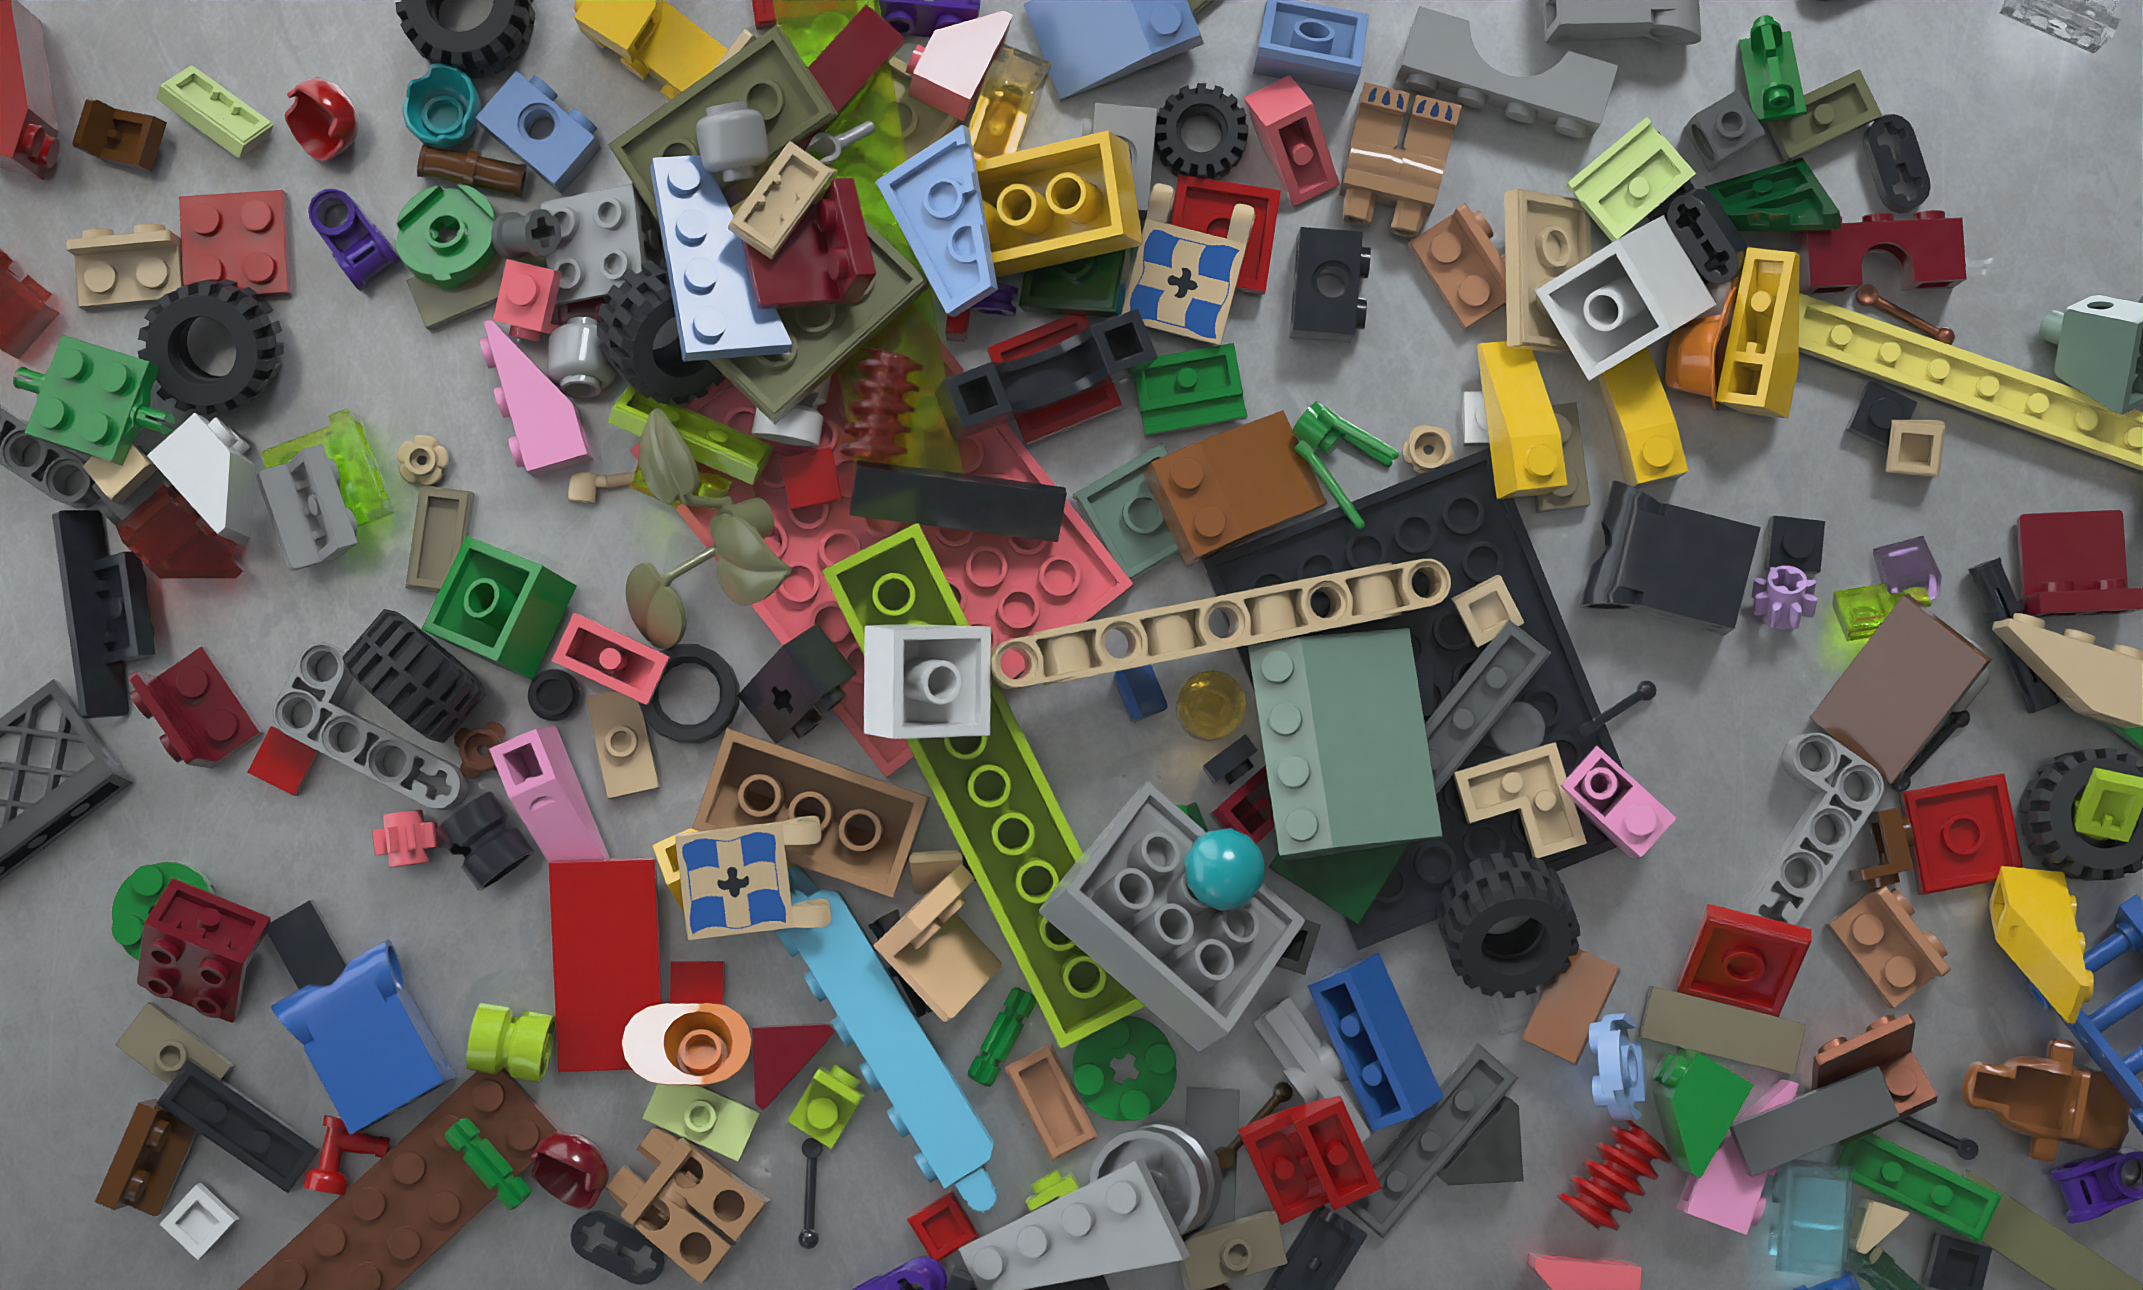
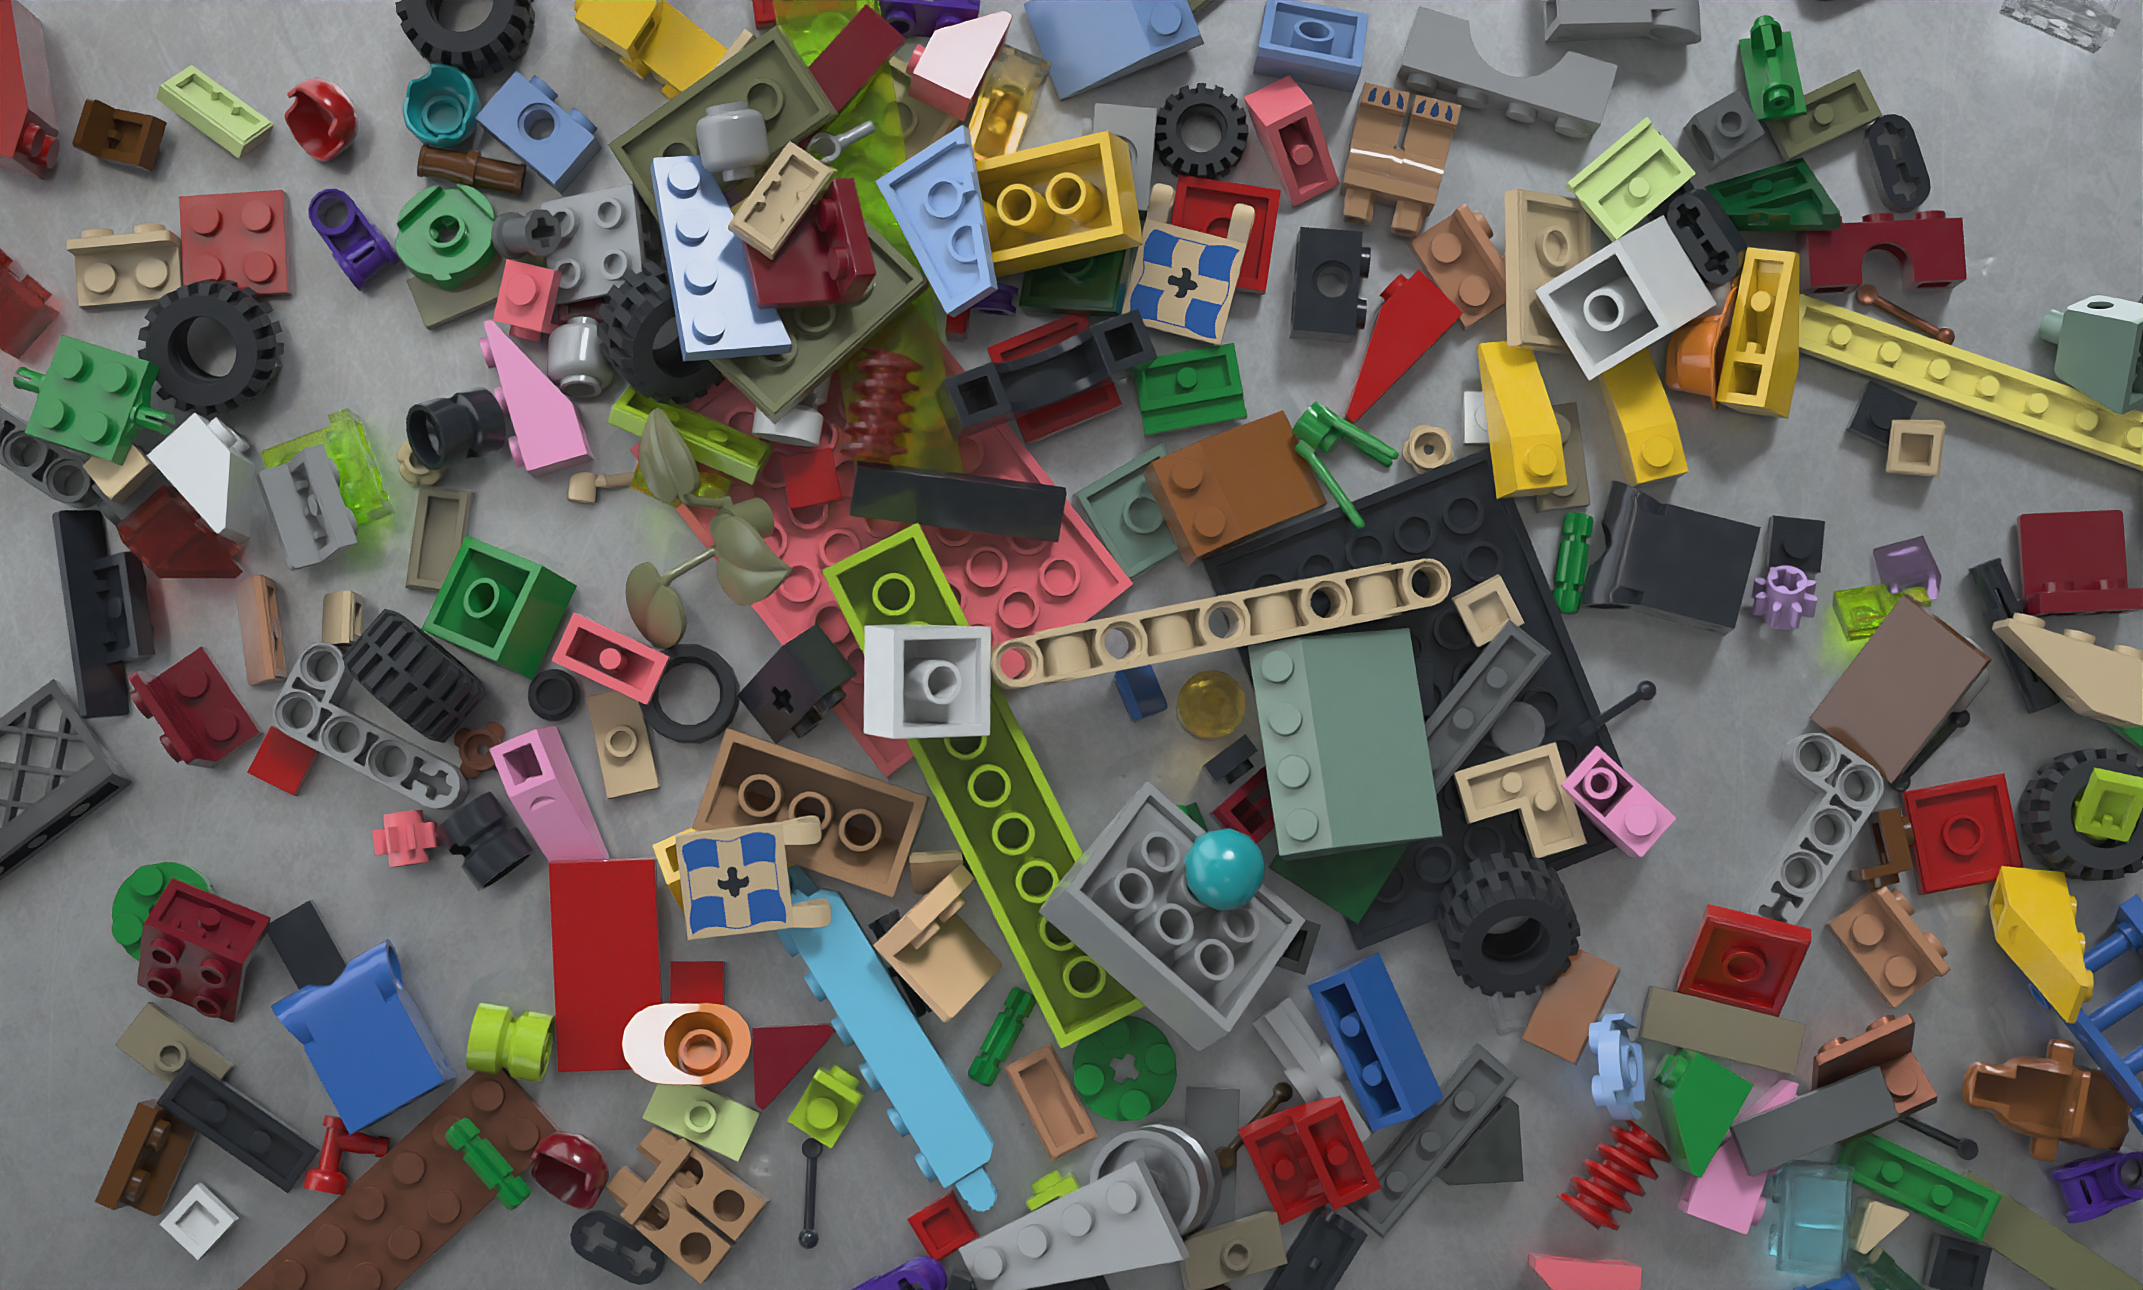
none -> nougat slope [235,574,288,686]
none -> tan slope [322,590,364,647]
none -> black wheel [406,387,506,470]
none -> red slope [1343,269,1463,425]
none -> green axle [1552,512,1594,615]

